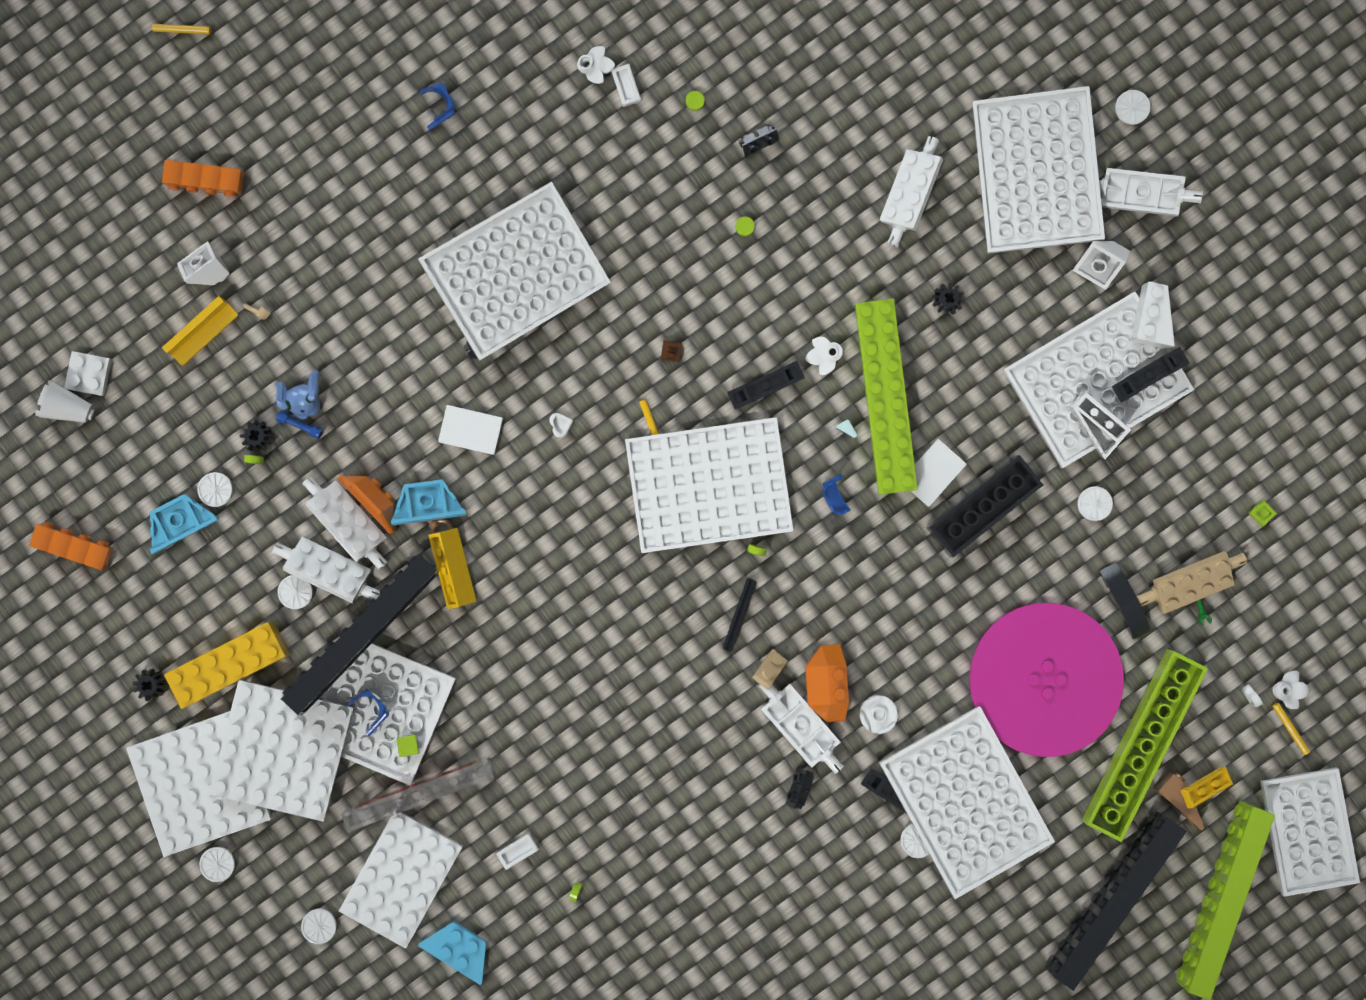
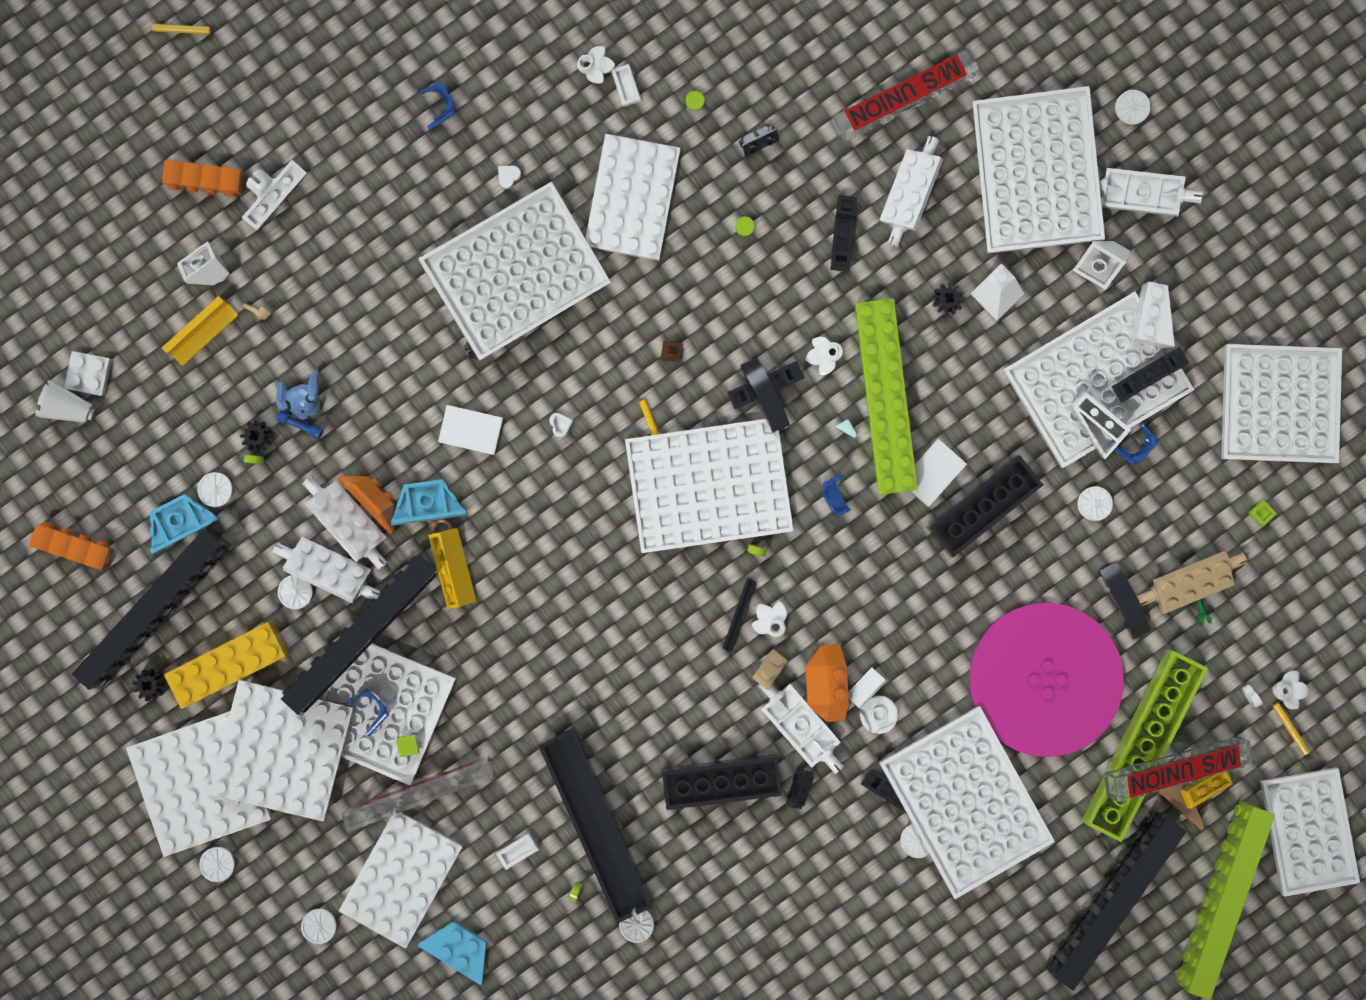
none -> black brick [72,529,232,690]
none -> white plate [242,160,307,231]
none -> white tile [498,166,521,189]
none -> black piece [538,727,653,924]
none -> white plate [585,134,680,261]
none -> white wheel [619,907,654,943]
none -> black brick [662,754,782,810]
none -> black slope [740,358,790,433]
none -> white plate [751,601,787,637]
none -> brick [830,49,979,142]
none -> black slope [830,195,857,272]
none -> white tile [848,668,887,709]
none -> white slope [970,264,1024,321]
none -> brick [1104,736,1252,802]
none -> blue helmet [1114,423,1158,465]
none -> white plate [1221,344,1342,463]

